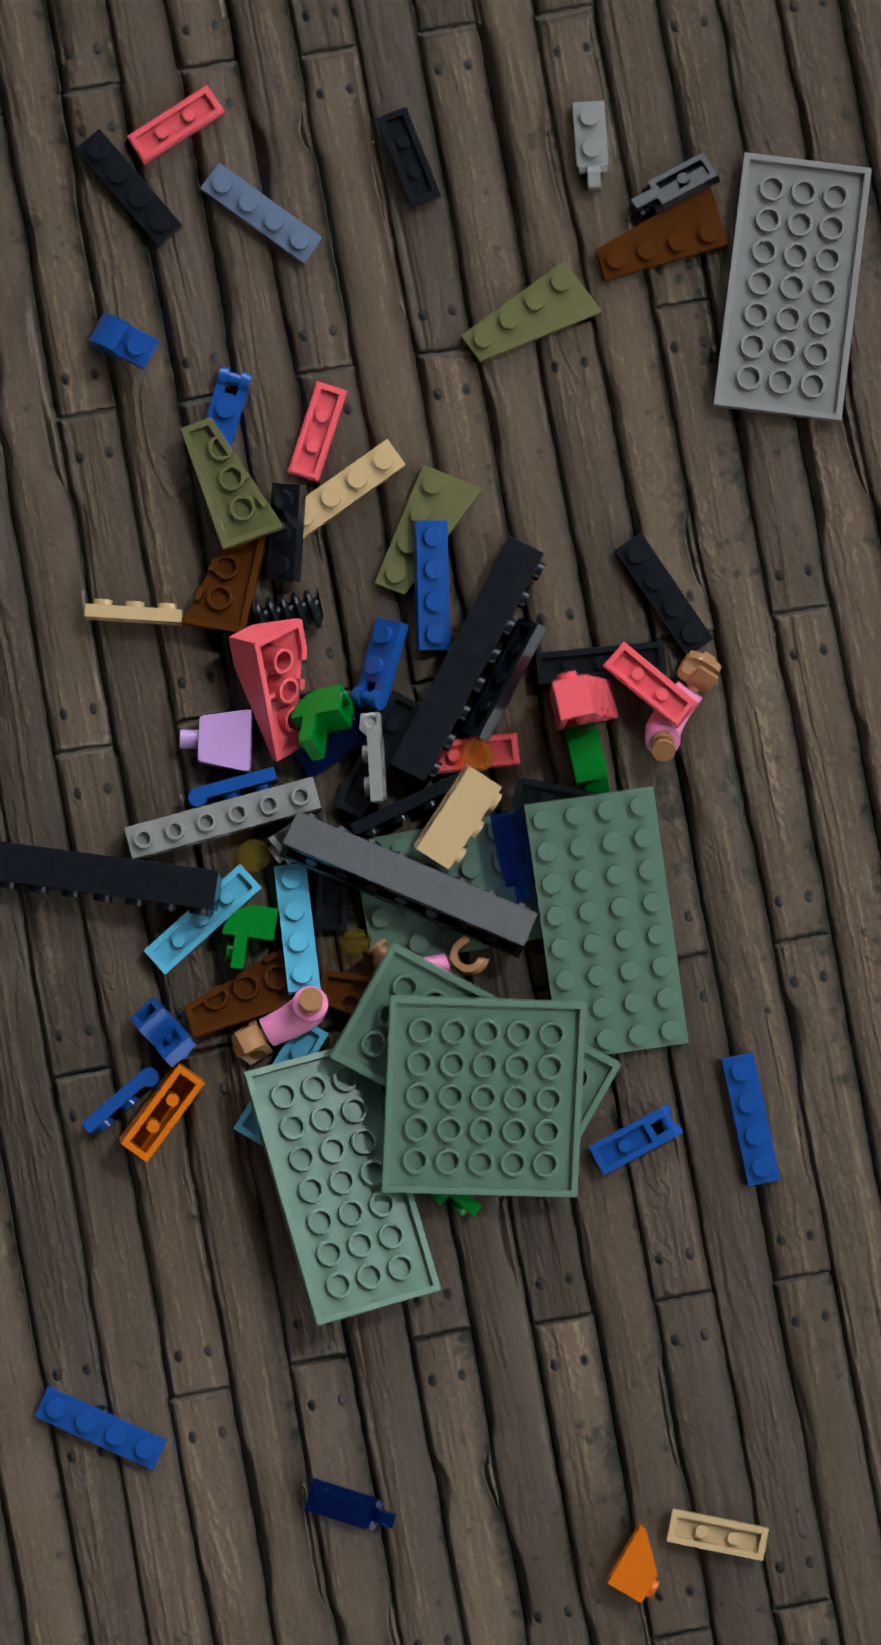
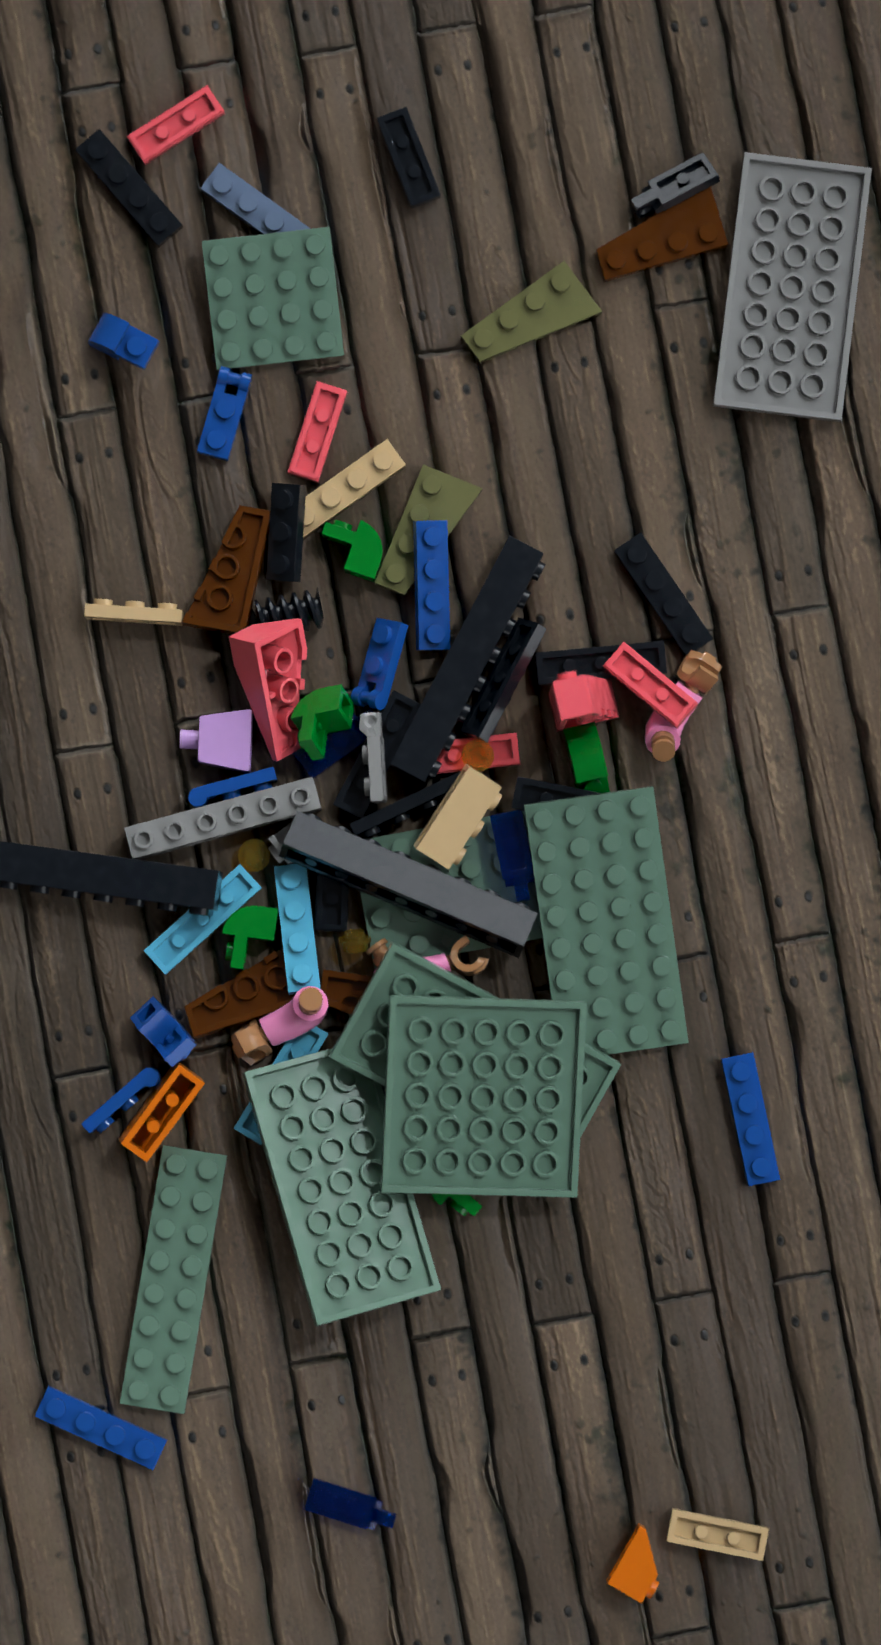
olive wing [181,417,285,550] -> none
light grey hinge [572,101,609,191] -> none
blue plate [588,1104,683,1175] -> none
none -> sand green plate [120,1145,228,1414]
none -> sand green plate [202,227,344,370]
none -> green brick [322,520,383,583]

